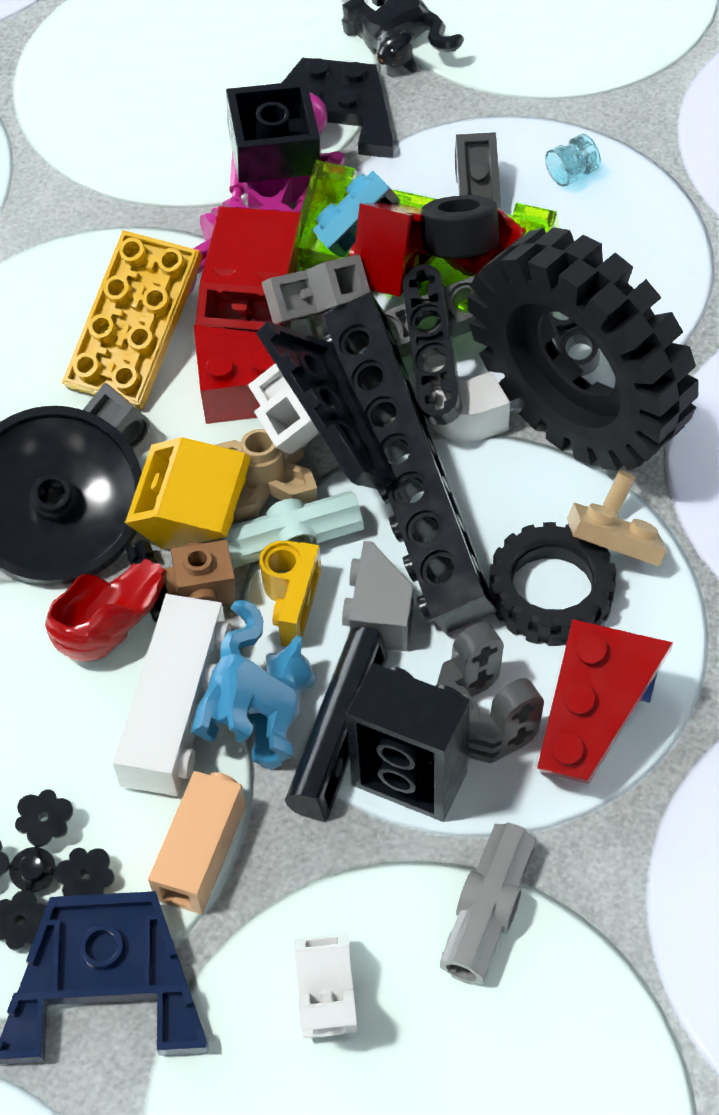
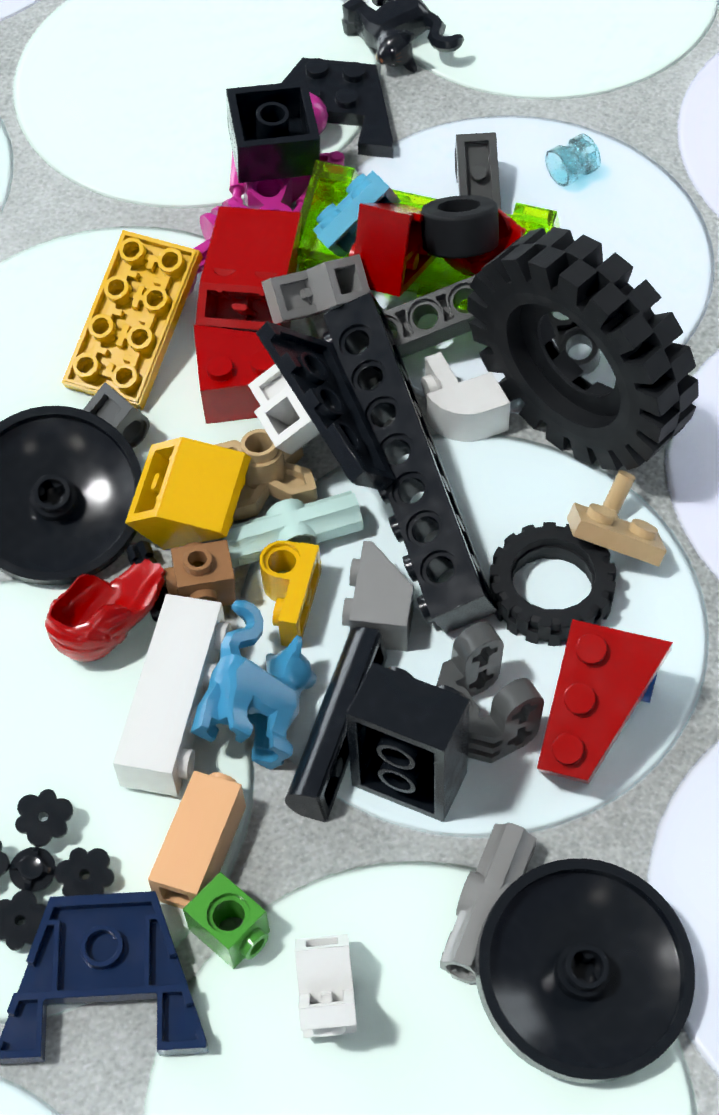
black beam [403,264,462,425] -> none
none -> bright green brick [183,872,270,969]
none -> black dish [475,859,695,1083]

